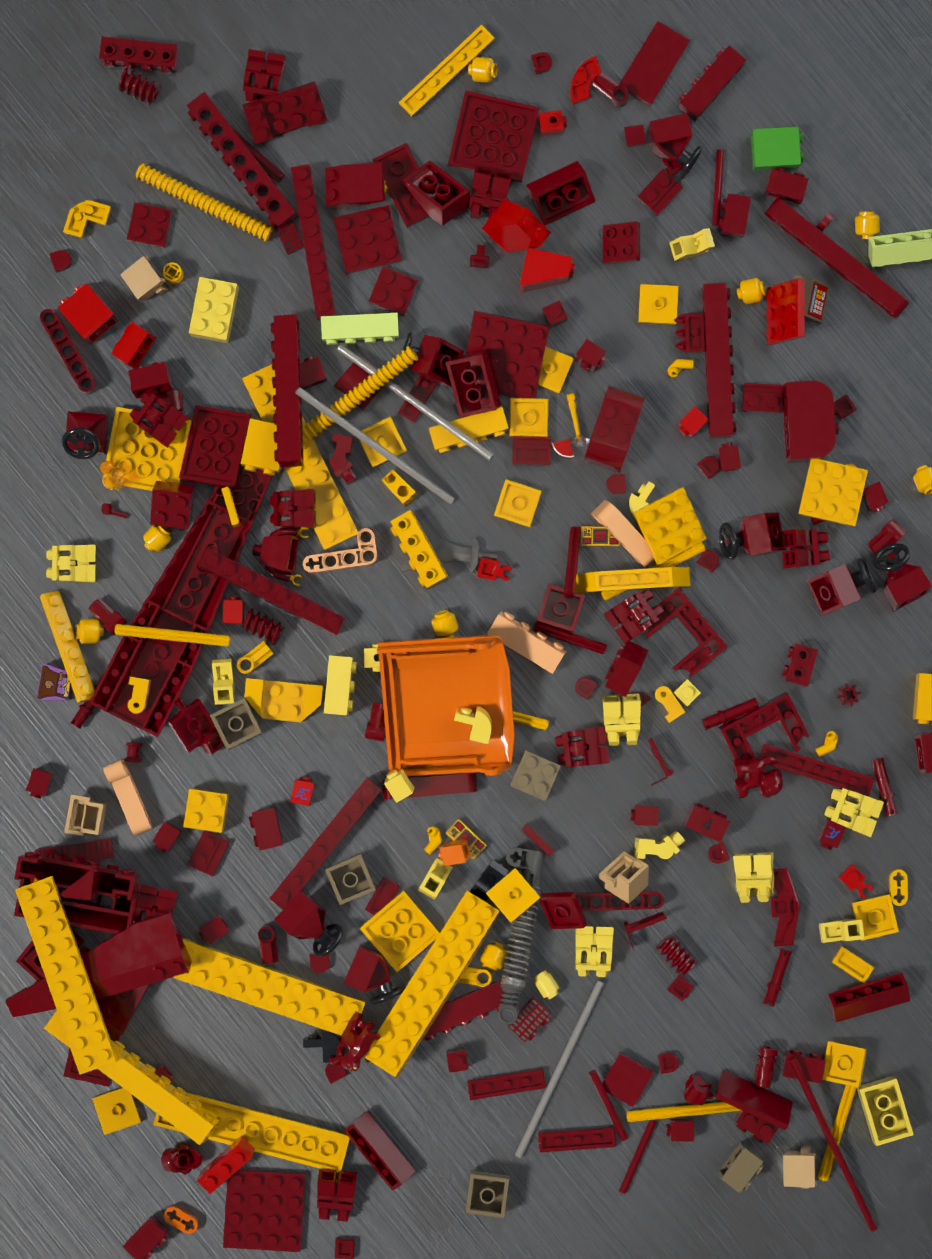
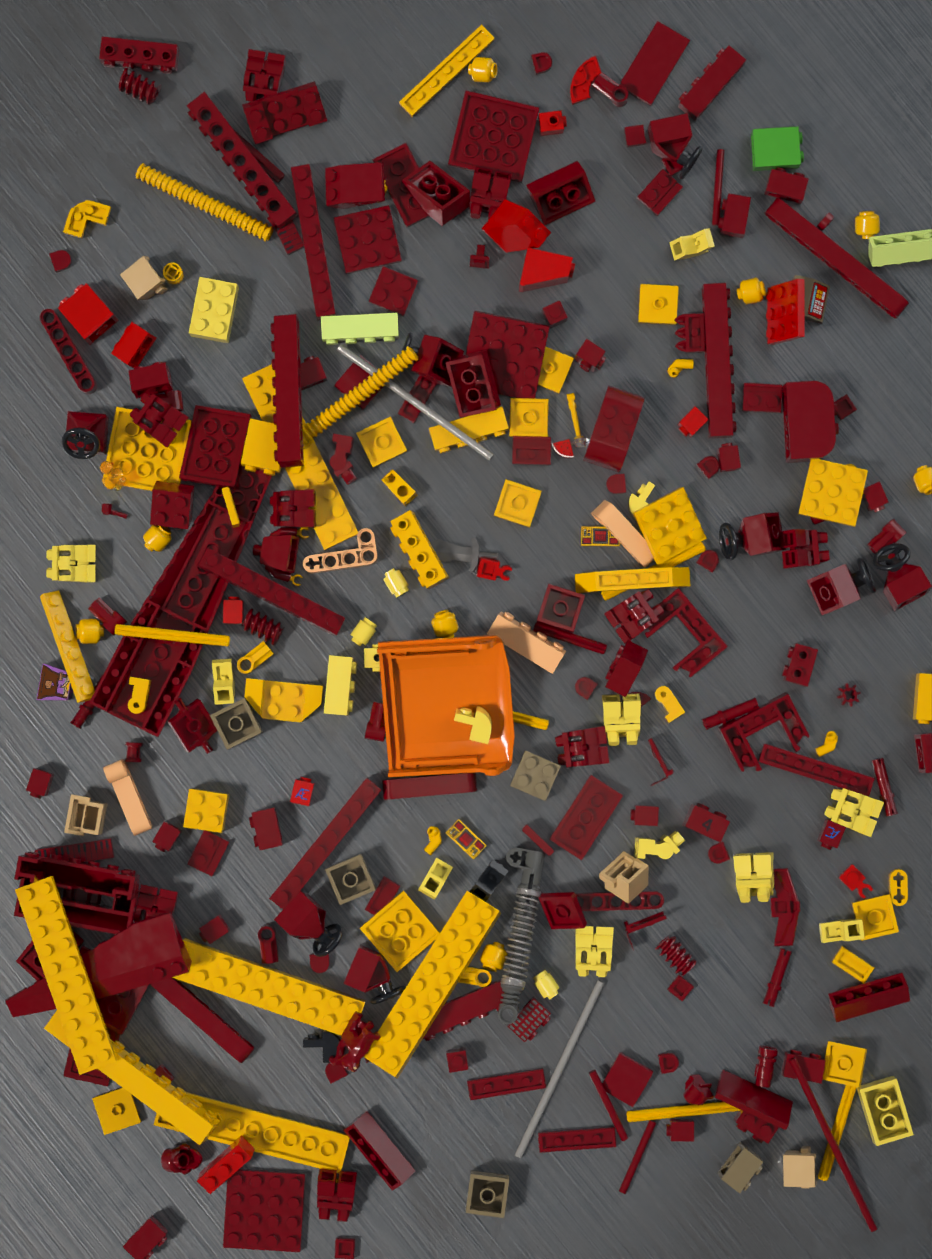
dark red slope [61,868,100,900] -> none
dark red plate [127,202,172,248] -> none
orange beam [164,1205,199,1234] -> none
dark red tile [204,731,224,755] -> none
light grey piece [295,387,455,504] -> none
light yellow brick [384,769,415,803] -> none
orange brick [439,839,471,866] -> none
yellow plate [486,868,540,923] -> none
dark red axle [564,526,581,597] -> none
dark red plate [603,221,640,264] -> none
light yellow brick [673,679,701,707] -> none
dark red animal [732,756,783,799] -> none
none -> dark red beam [150,978,255,1064]
none -> light yellow brick [350,617,377,646]
none -> light yellow brick [383,568,409,598]
none -> dark red plate [549,775,623,860]

